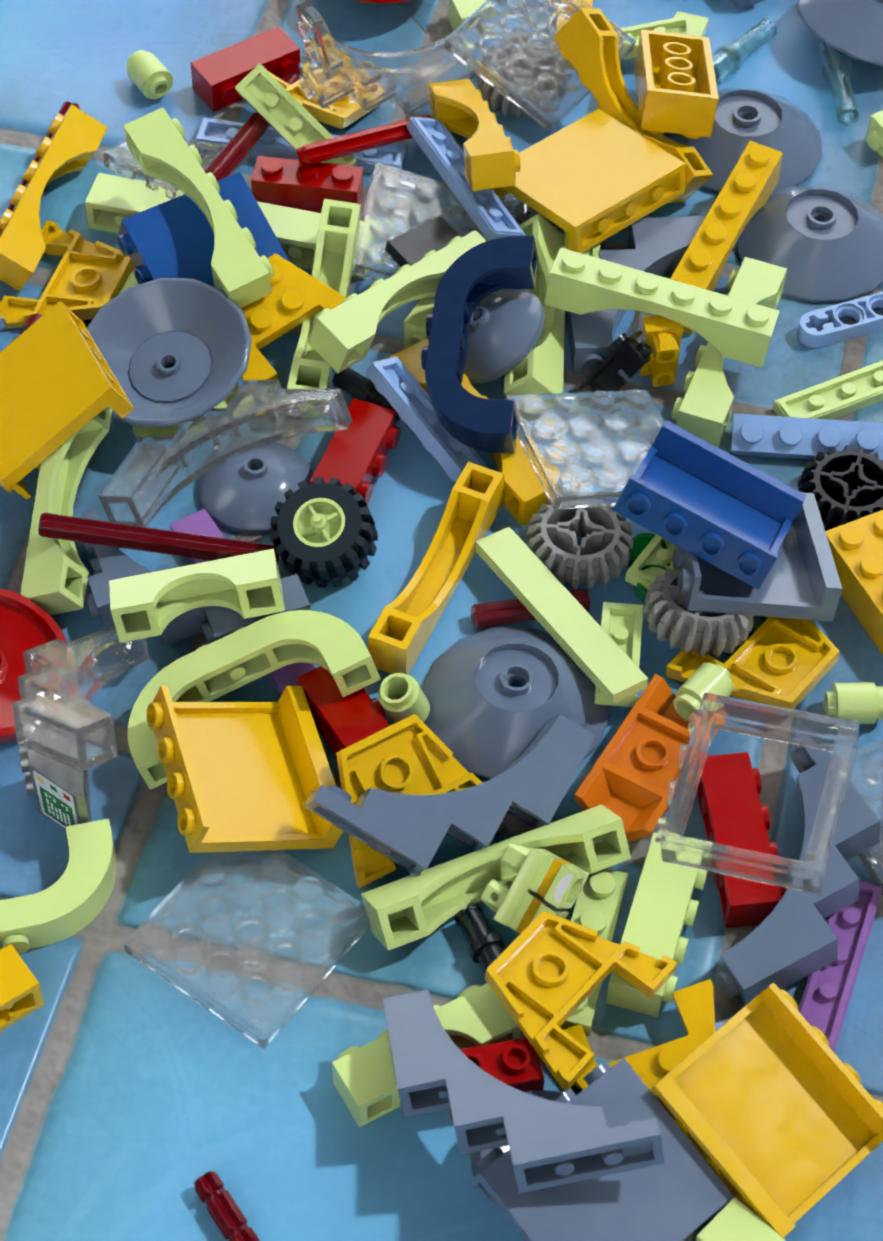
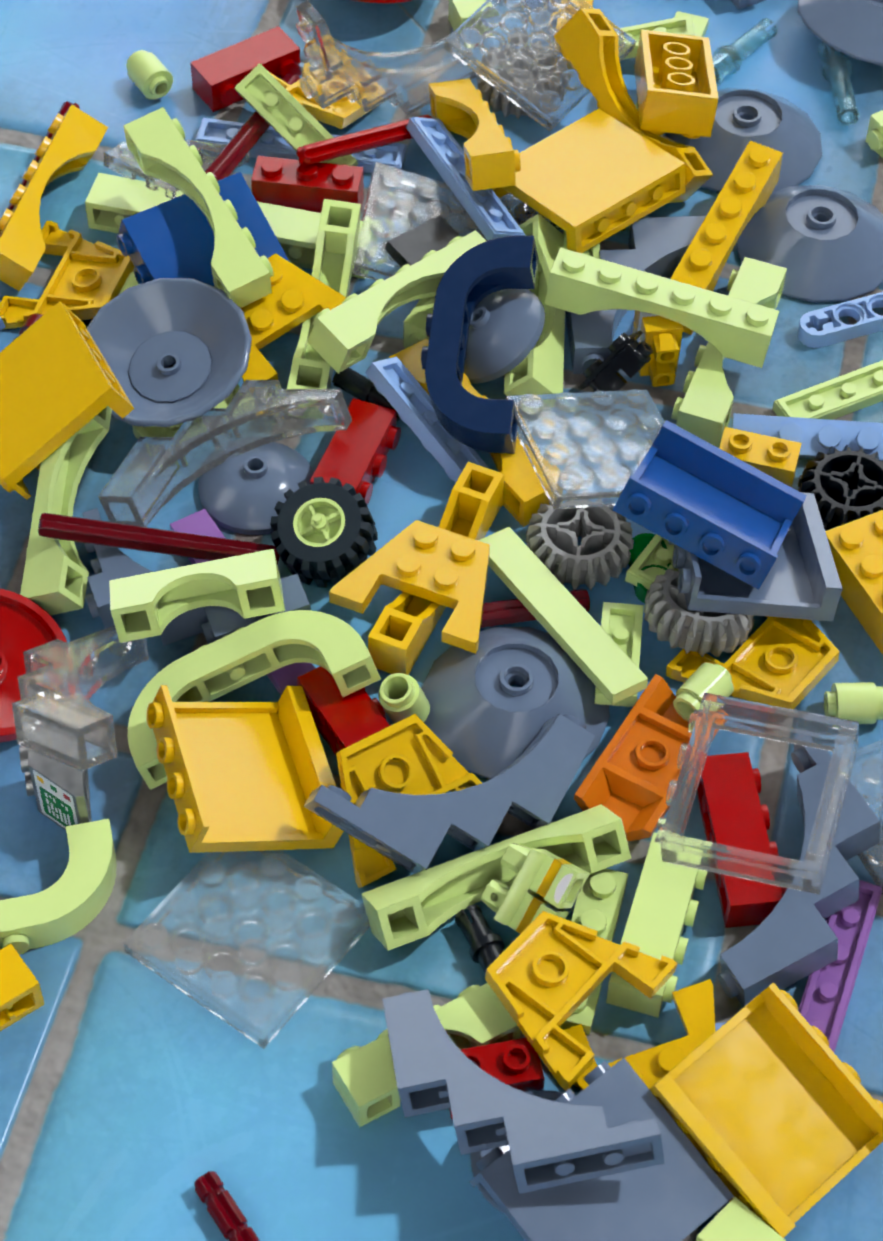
none -> yellow wing [329,520,490,654]
none -> yellow brick [719,427,802,487]

